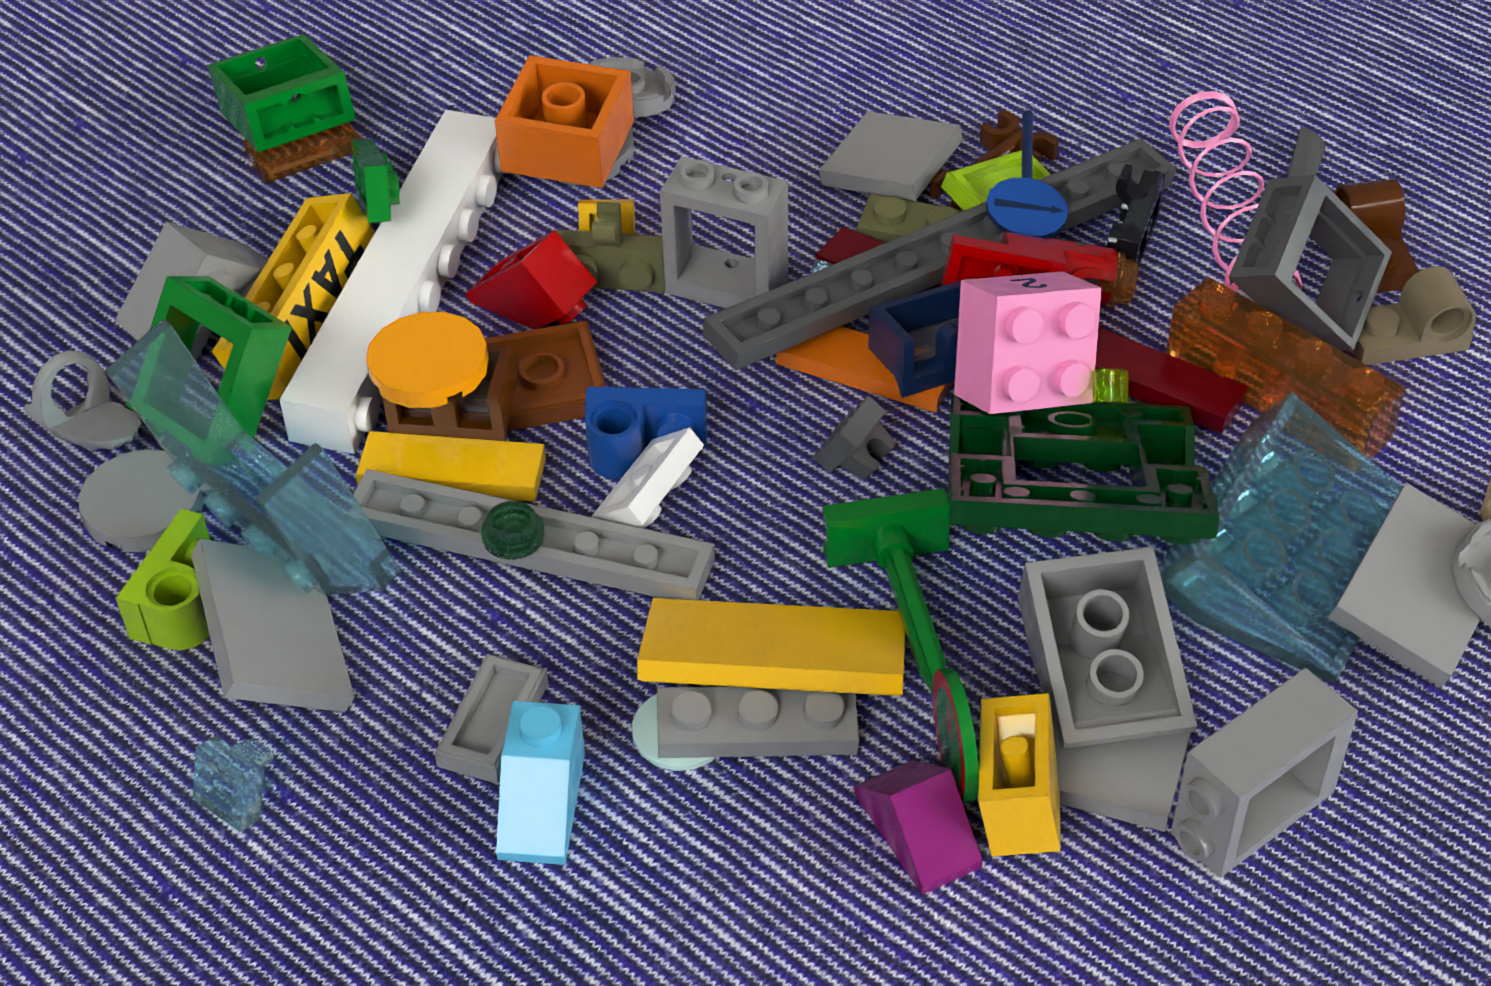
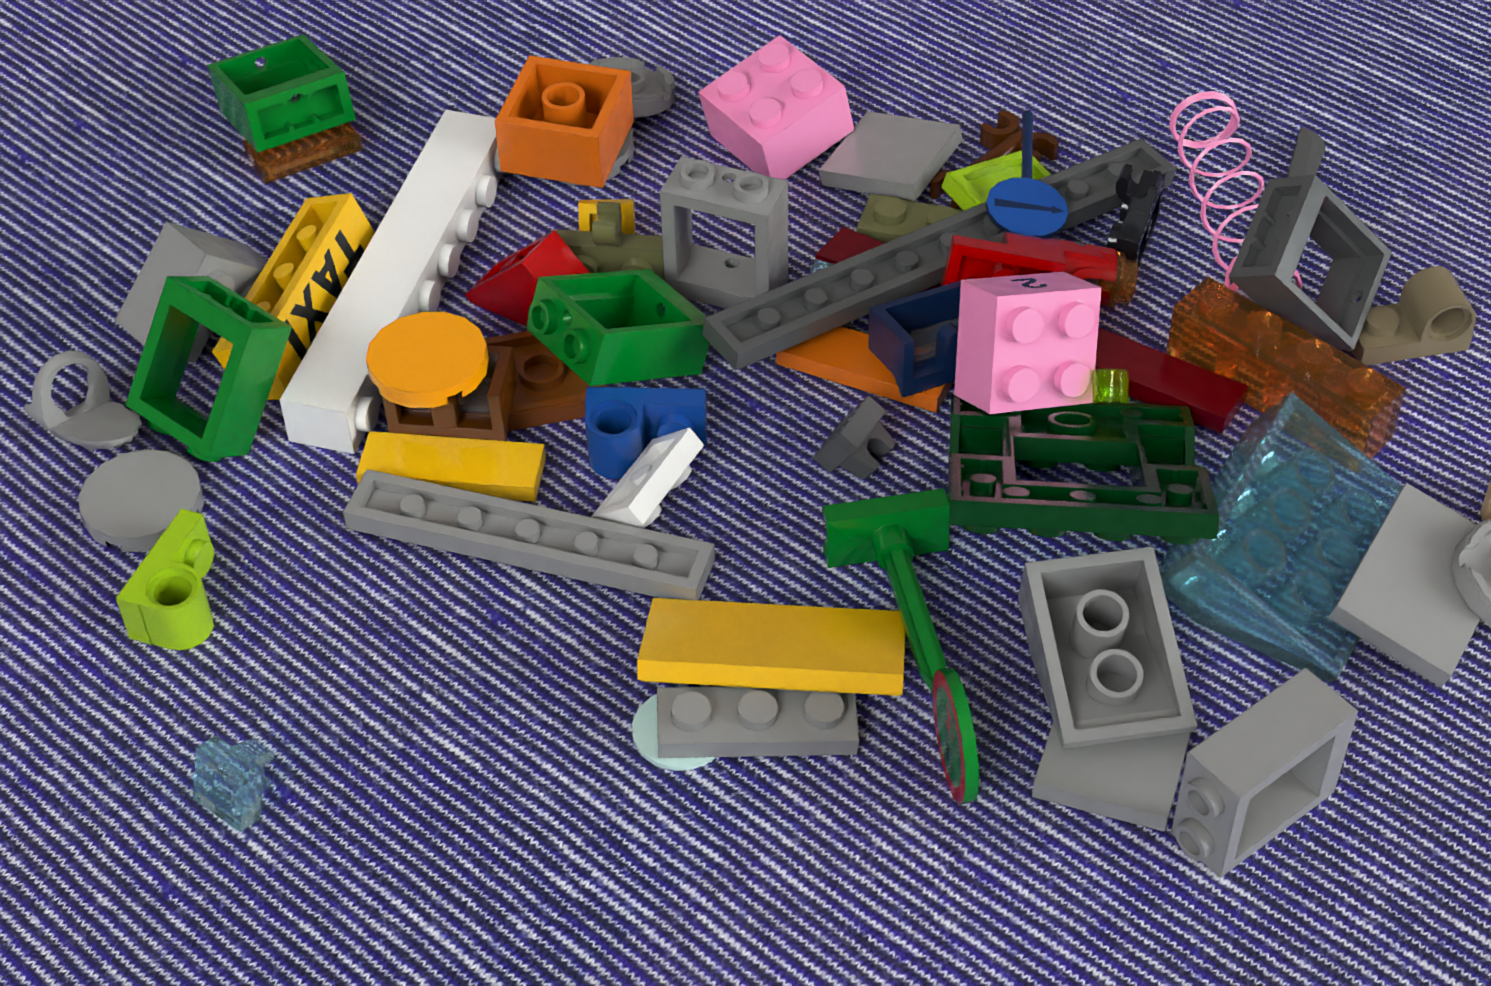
clear light blue windscreen [105,319,401,595] -> none
light grey tile [191,539,355,712] -> none
green plate [351,138,400,223] -> none
light grey tile [434,654,549,784] -> none
clear green plate [481,501,545,560] -> none
slope [496,701,585,865] -> none
magenta slope [854,760,982,895] -> none
yellow slope [978,693,1061,857] -> none
reddish brown plate [1334,179,1419,293] -> none
none -> green window [526,269,710,386]
none -> bright pink brick [698,35,854,180]

